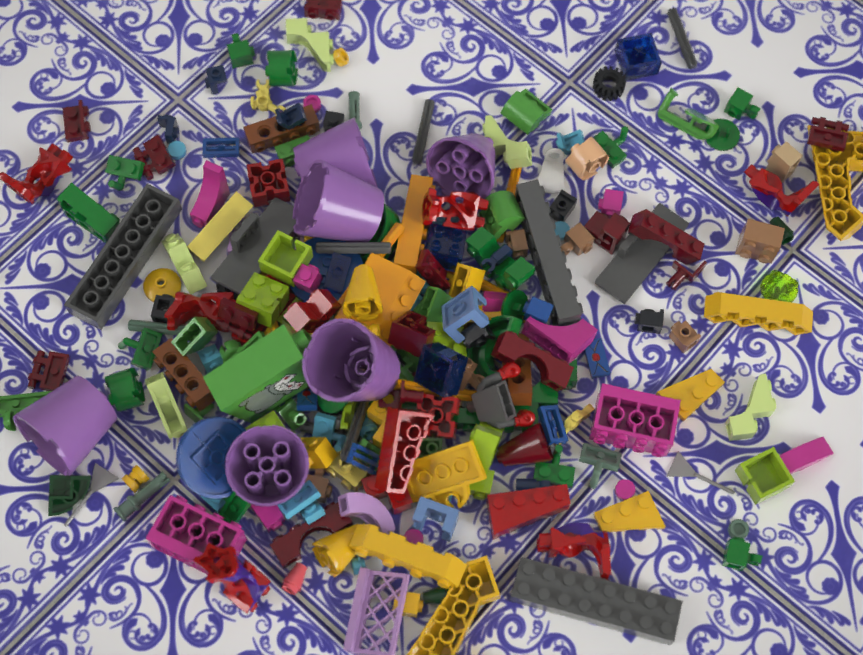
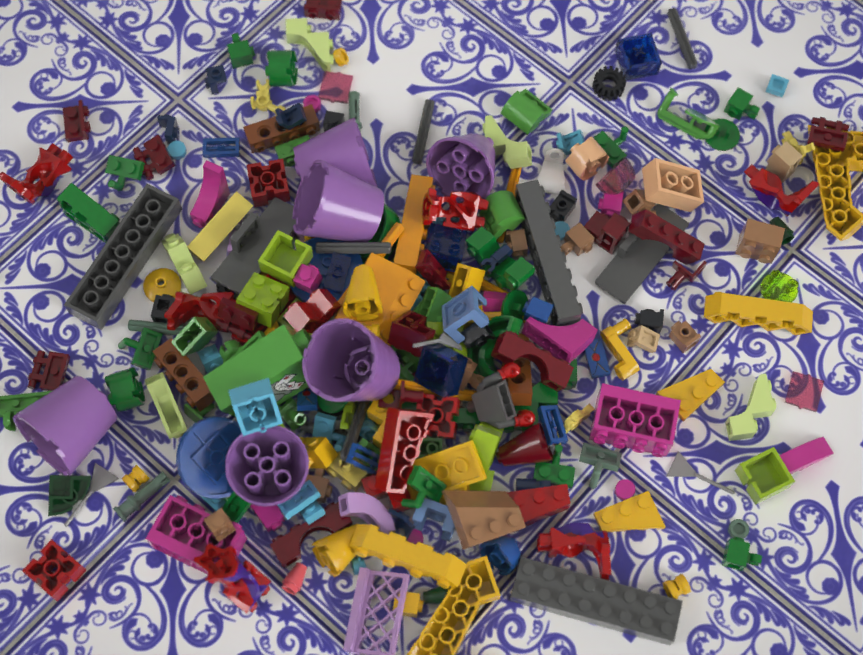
none -> red brick [22,539,86,602]
none -> medium nougat brick [204,508,236,542]
none -> medium azure brick [228,378,283,436]
none -> clear pink piece [318,71,353,104]
none -> dark blue bracket [388,508,415,540]
none -> green plate [401,465,447,509]
none -> light grey piece [412,331,463,351]
none -> medium nougat wedge [442,490,526,550]
none -> blue cylinder [480,535,521,576]
none -> clear pink brick [595,157,635,195]
none -> yellow beam [600,319,640,381]
none -> medium nougat brick [622,189,657,215]
none -> tan bracket [627,325,660,353]
none -> light nougat brick [642,158,704,212]
none -> yellow wheel [663,574,691,599]
none -> medium azure plate [765,74,789,98]
none -> light yellow piece [781,131,815,165]
none -> clear pink piece [785,371,824,412]

